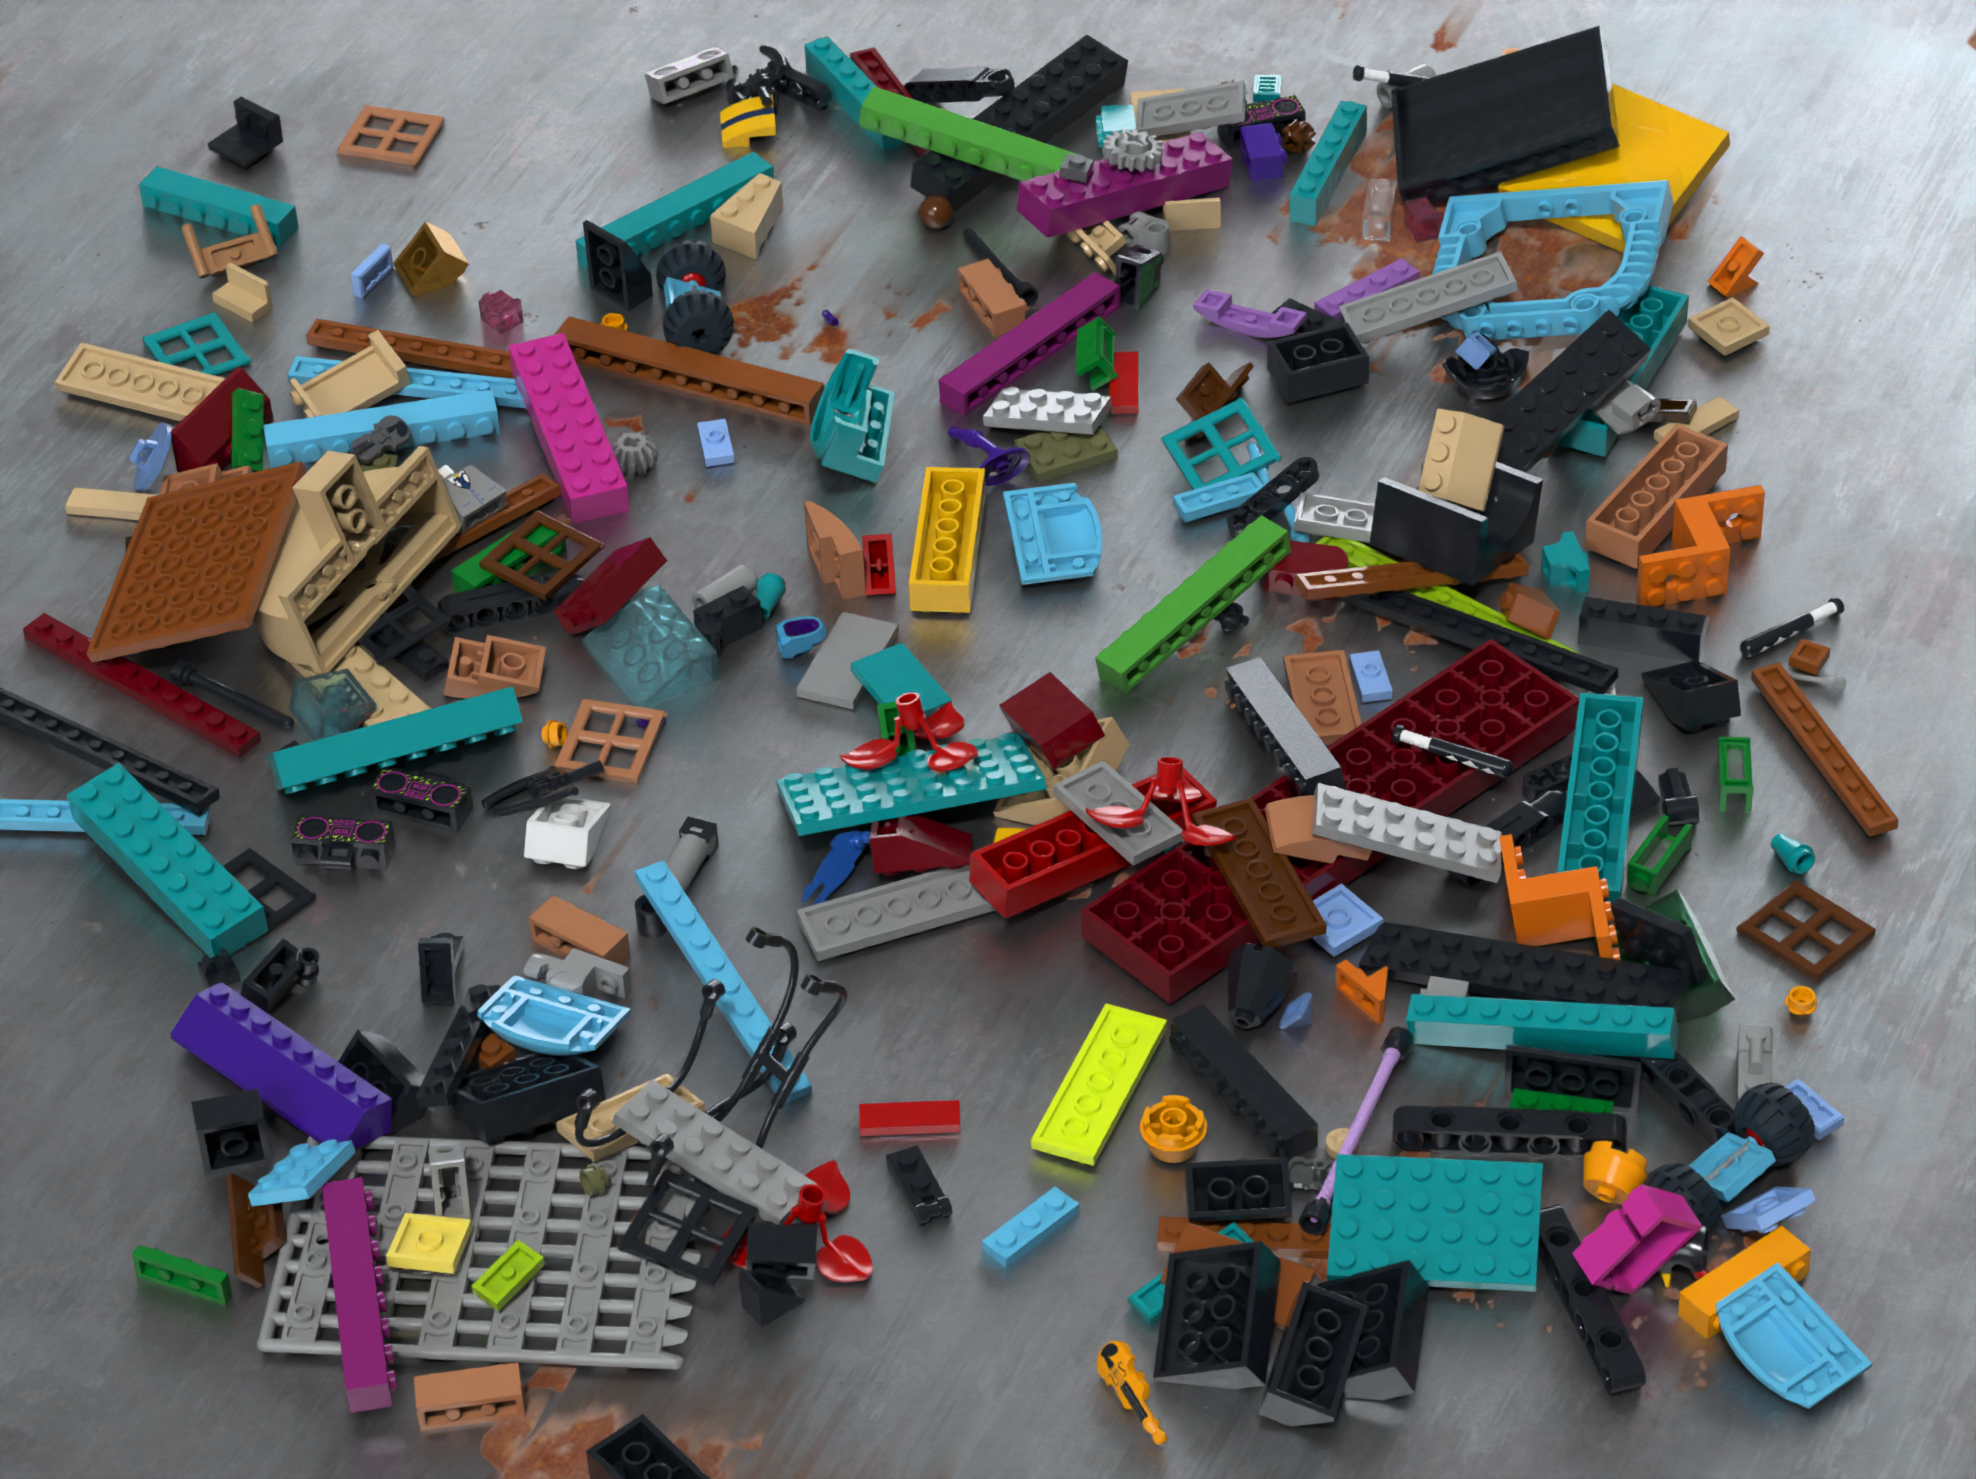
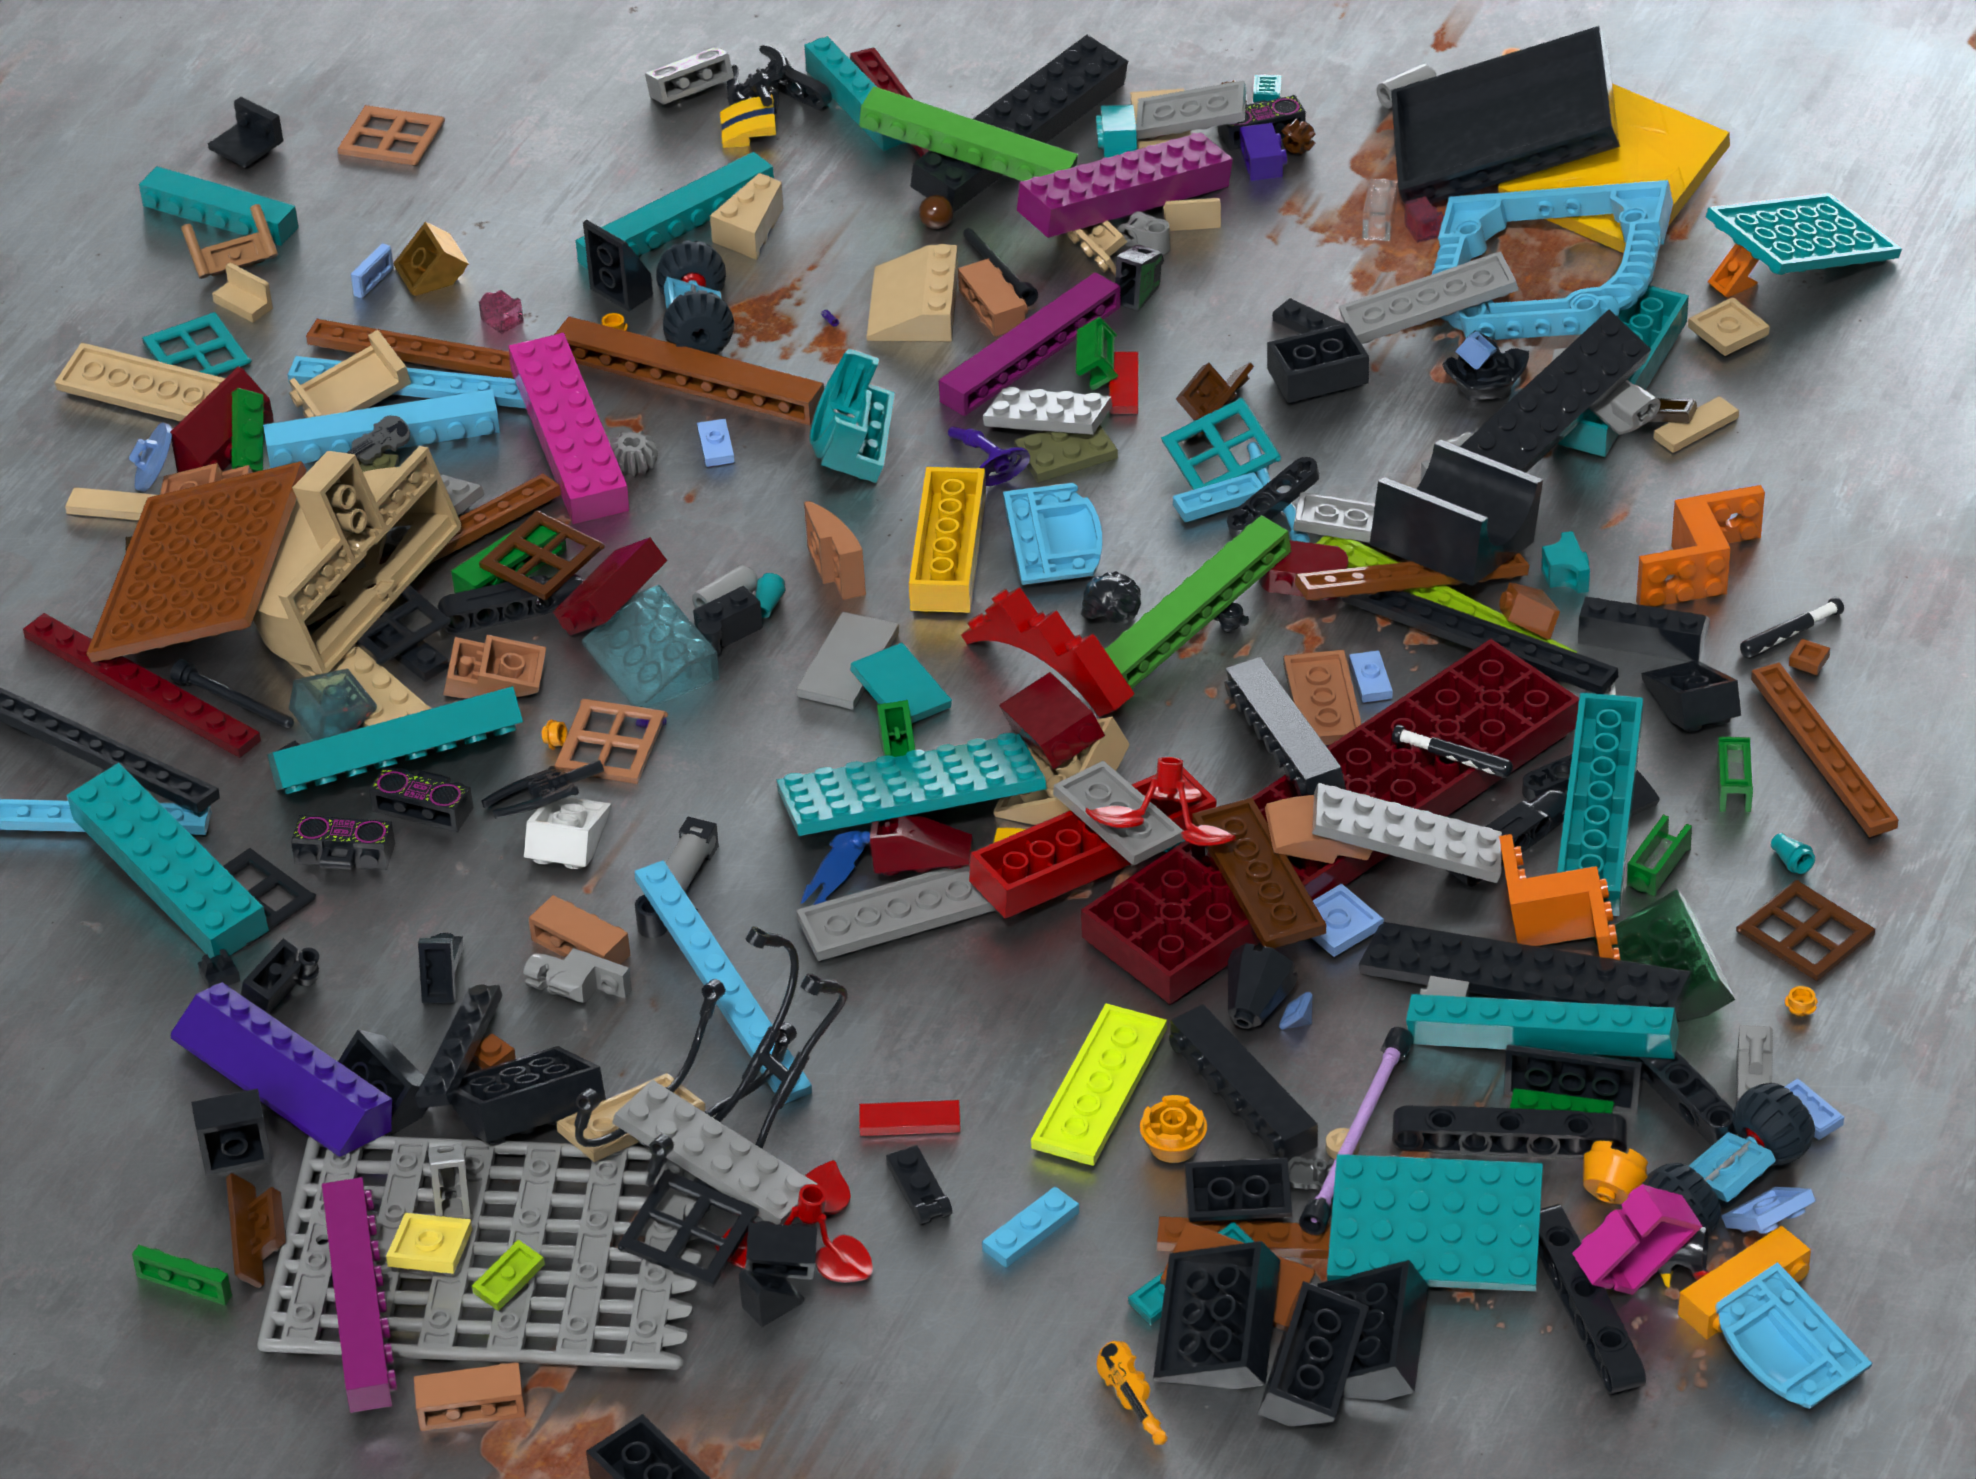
medium azure plate [248,1139,356,1206] -> none
light grey torso [438,465,507,535] -> none
medium azure slope [477,975,631,1056] -> none
olive plate [579,1163,609,1196] -> none
dark azure rock [775,616,827,659] -> none
red plant [839,692,979,772] -> none
red slope [862,534,896,596] -> none
black piece [904,67,1015,103] -> none
dark grey plate [1059,154,1094,183] -> none
light grey gear [1102,129,1164,172] -> none
medium lavender slope [1193,289,1307,338] -> none
teal brick [1289,100,1367,226] -> none
medium lavender plate [1314,258,1420,321] -> none
orange slope [1336,960,1388,1024] -> none
black piece [1353,64,1431,87] -> none
tan slope [1418,409,1505,512] -> none
nougat brick [1585,424,1728,569] -> none
black plate [1610,898,1707,984] -> none
black piece [1658,768,1699,826] -> none
light grey hinge [1785,669,1846,690] -> none
none -> tan slope [867,244,958,342]
none -> red arch [961,587,1135,717]
none -> black hair [1080,571,1141,624]
none -> teal plate [1705,193,1902,275]

